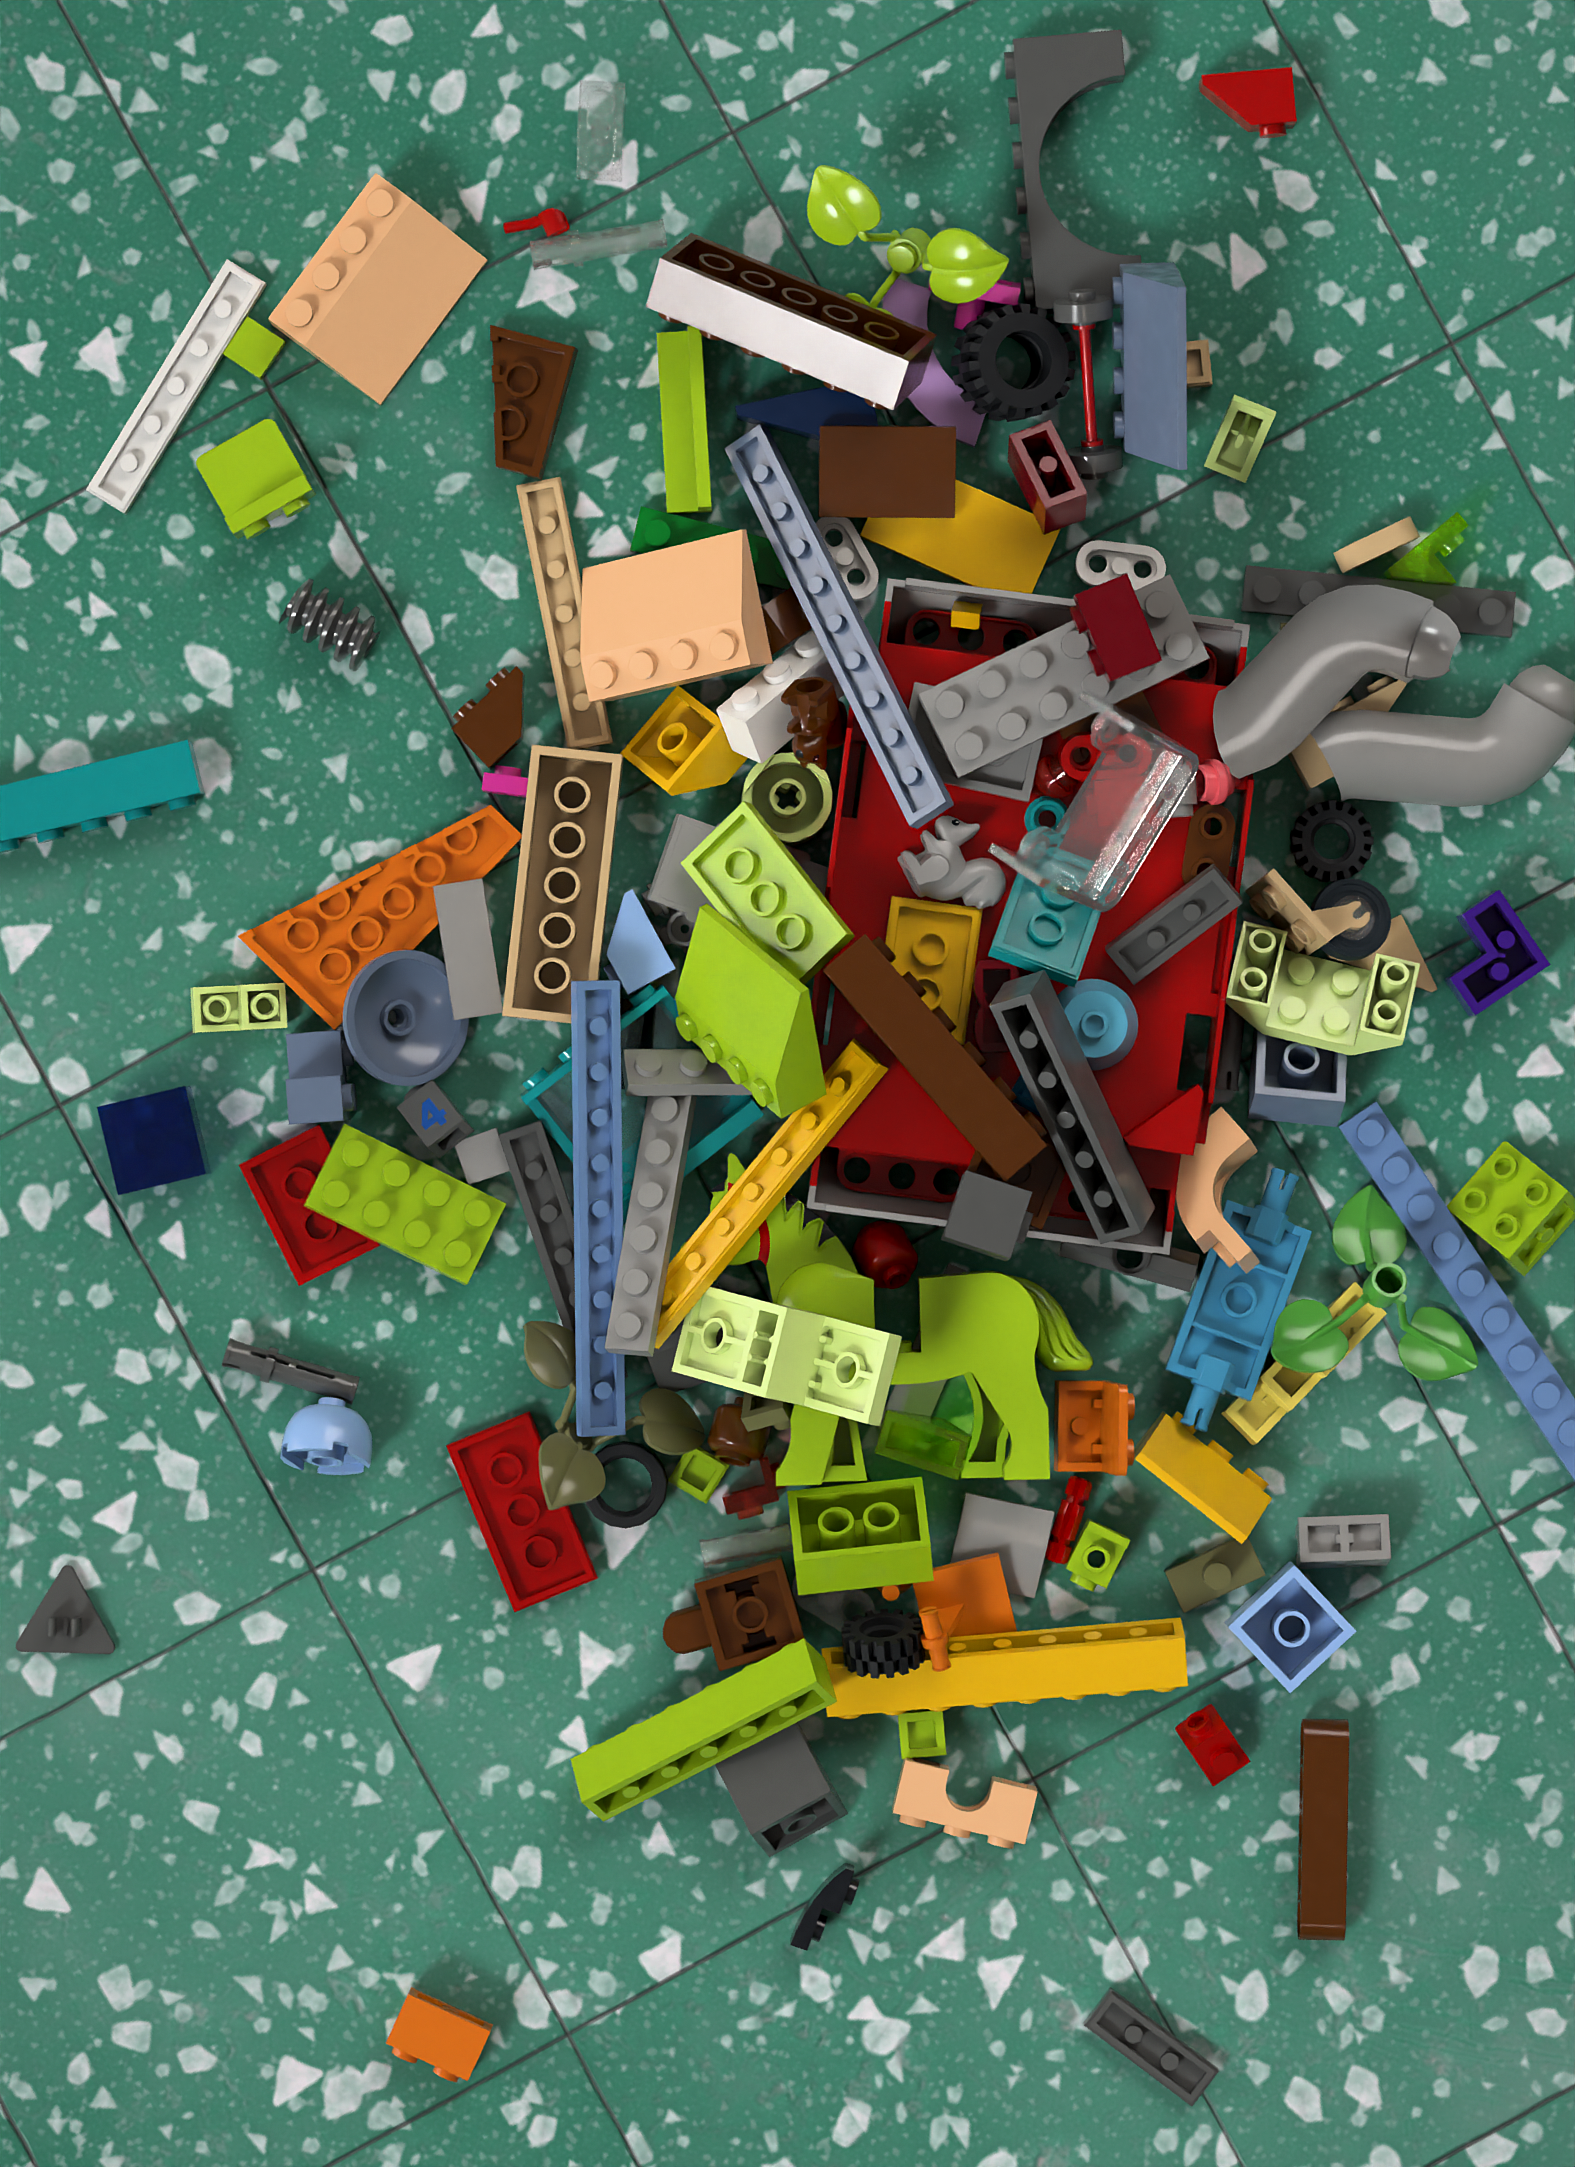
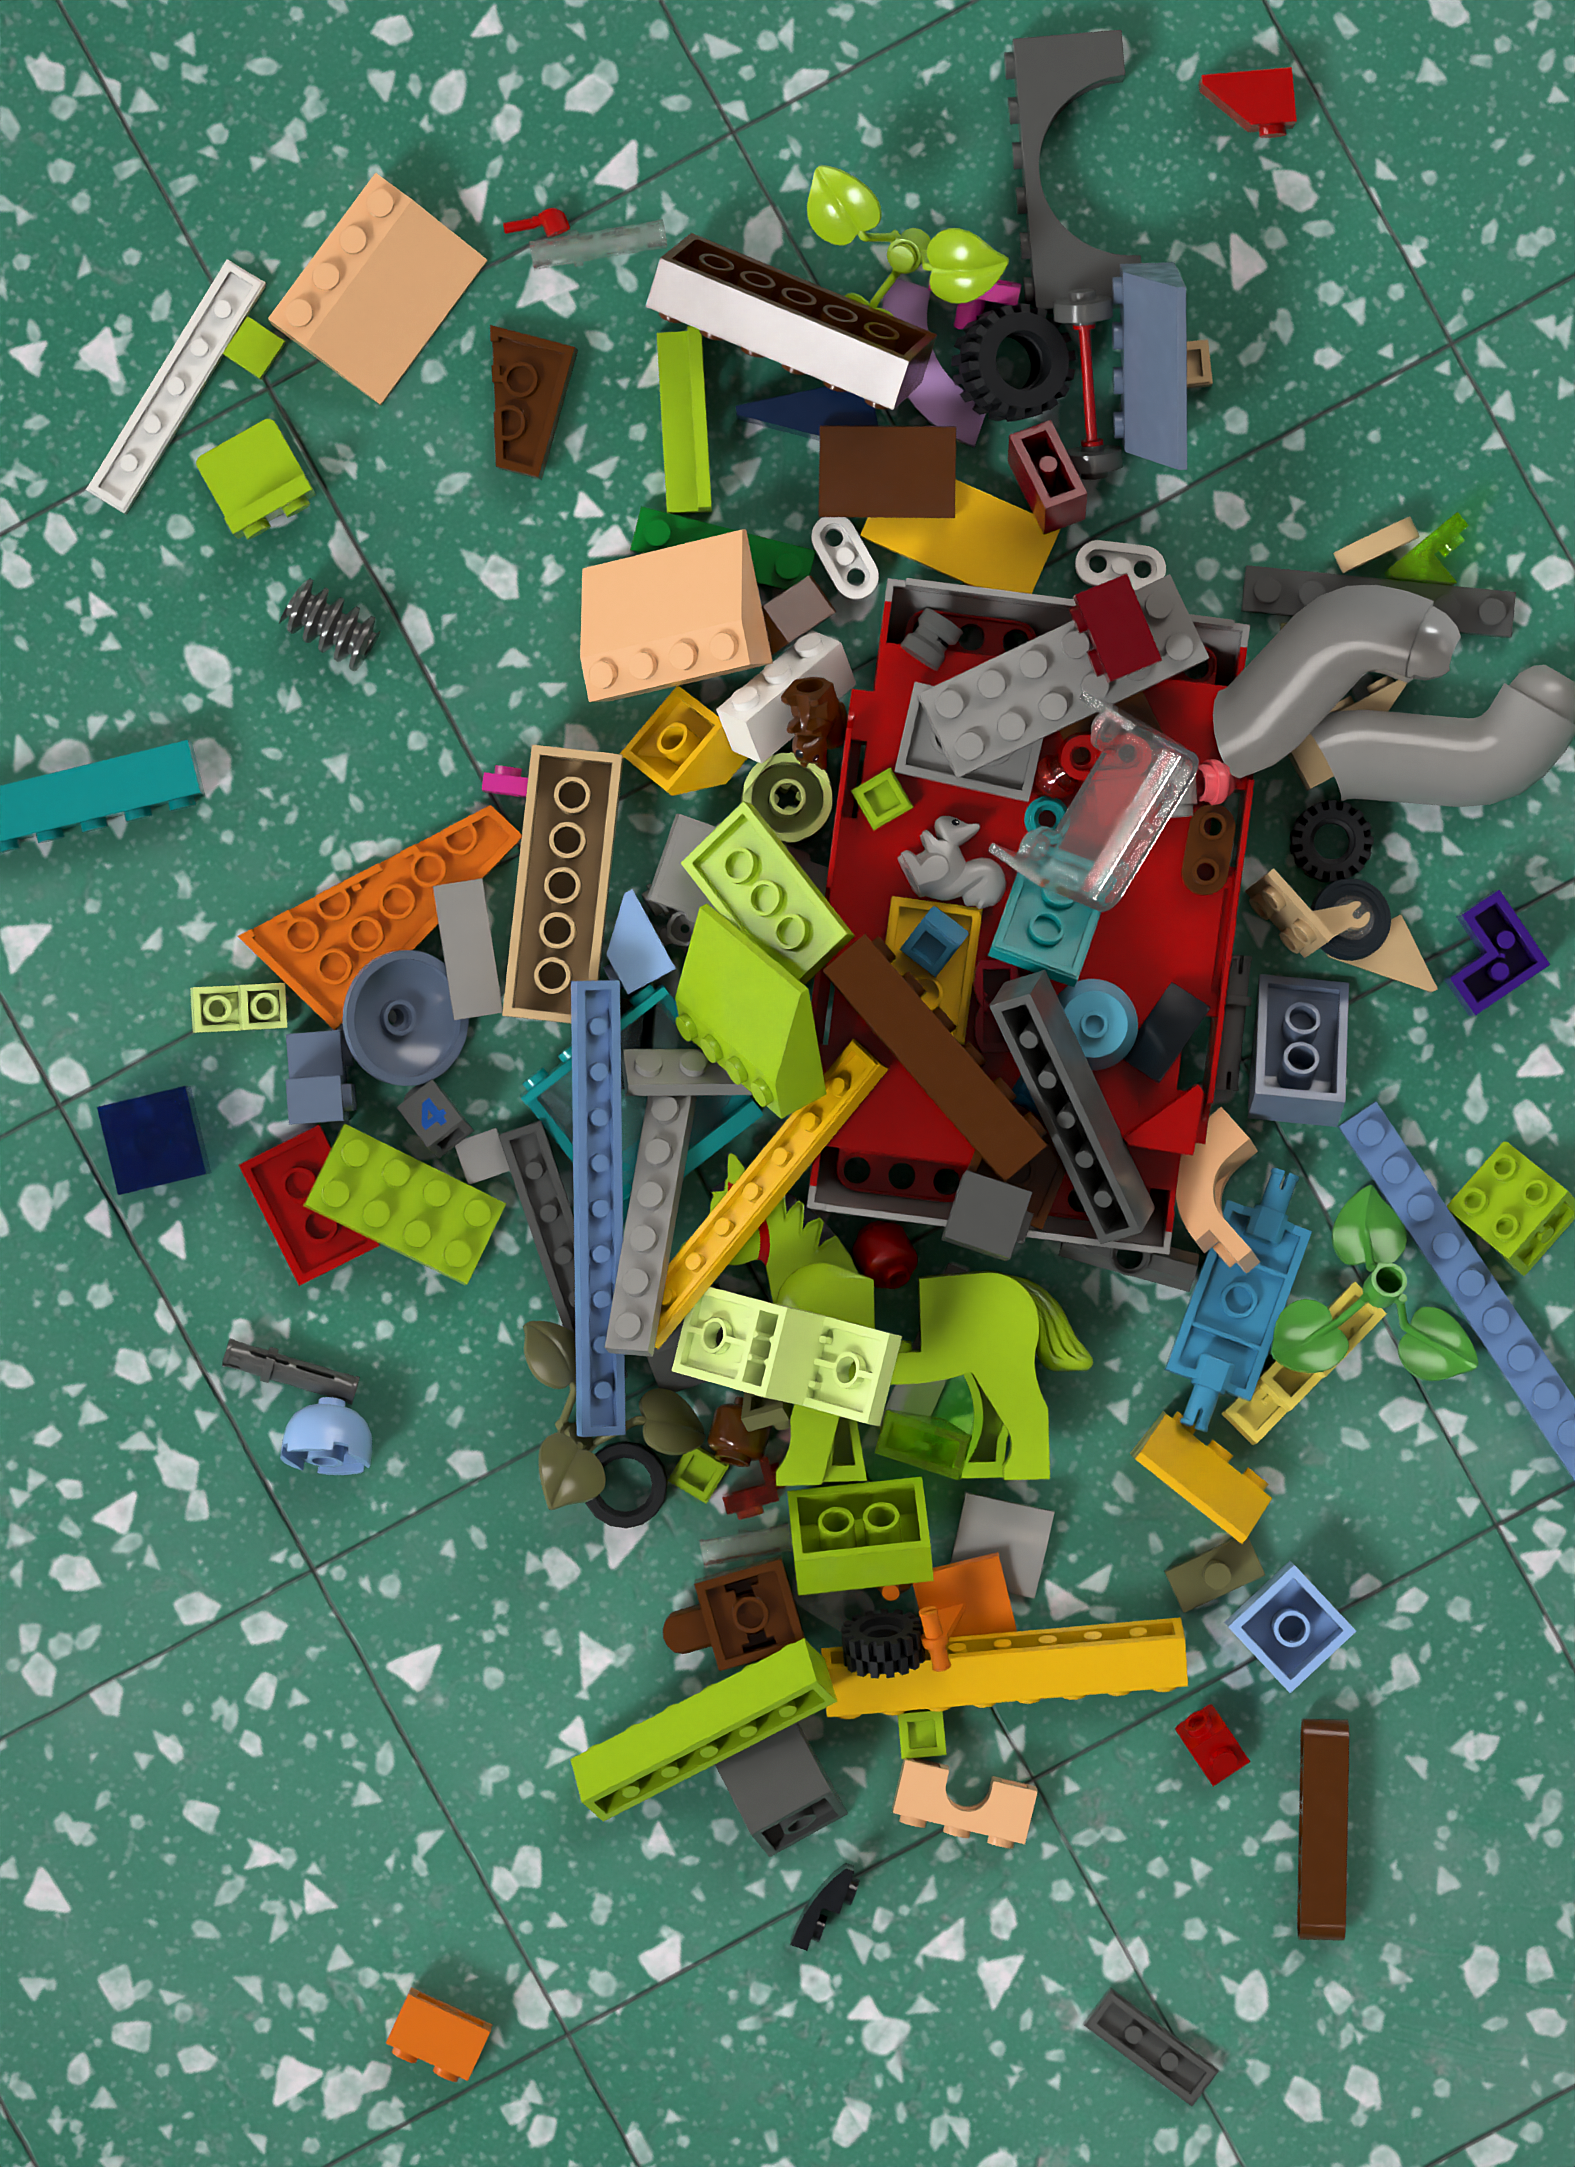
dark grey piece [16,1565,115,1654] -> none
red tile [446,1411,598,1613] -> none
reddish brown slope [451,666,525,770] -> none
tan tile [516,477,613,750] -> none
clear slope [577,80,627,182] -> none
plate [724,424,954,829] -> none
yellow piece [951,601,983,630] -> none
red axle [1045,1476,1092,1564] -> none
orange bracket [1054,1380,1135,1476] -> none
lime brick [1064,1518,1131,1592] -> none
dark grey plate [1105,863,1243,985] -> none
yellowish green slope [1204,395,1276,483] -> none
yellowish green slope [1226,921,1420,1056] -> none
light grey hinge [1295,1514,1391,1569] -> none
none -> lime tile [851,768,913,831]
none -> dark azure slope [899,906,969,977]
none -> dark grey wheel [900,607,963,671]
none -> black slope [1123,982,1211,1083]

